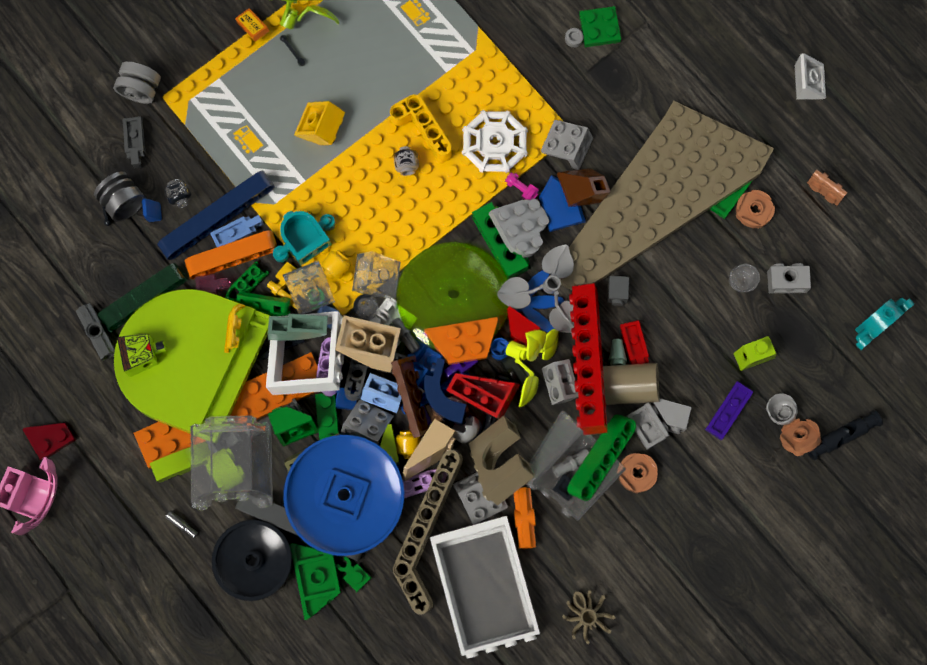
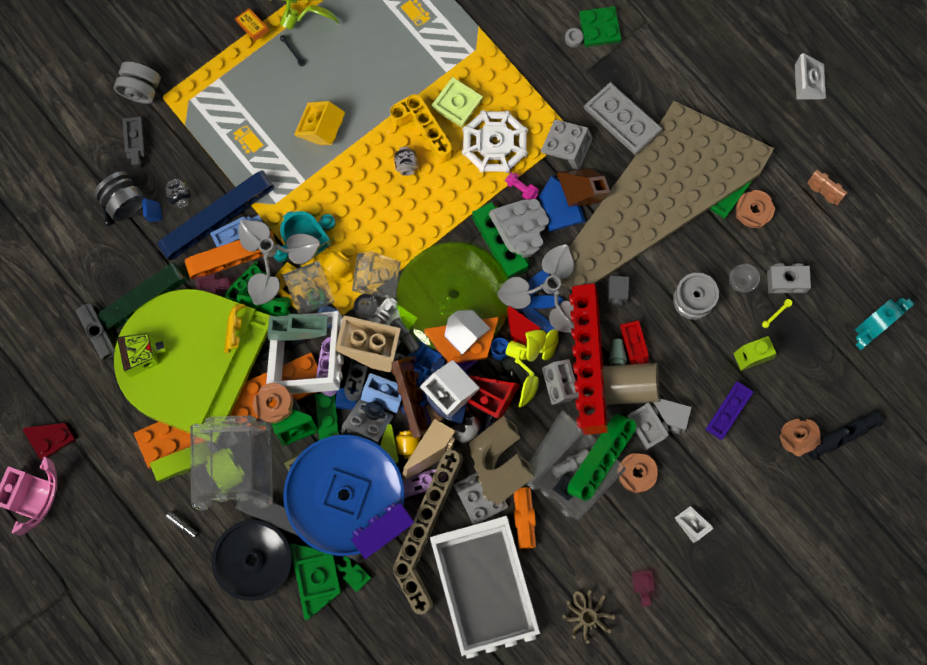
light grey hair [766,393,798,425] -> none
none -> light grey plant [239,219,320,305]
none -> nougat plate [253,383,293,423]
none -> dark purple brick [350,502,414,559]
none -> black plate [364,402,384,420]
none -> white slope [420,360,480,416]
none -> yellowish green plate [431,77,483,128]
none -> light grey slope [444,310,490,355]
none -> light grey tile [584,82,662,156]
none -> clear pink plate [631,571,655,607]
none -> light grey wheel [673,273,719,320]
none -> white slope [675,506,713,543]
none -> neon yellow hinge [762,299,792,328]

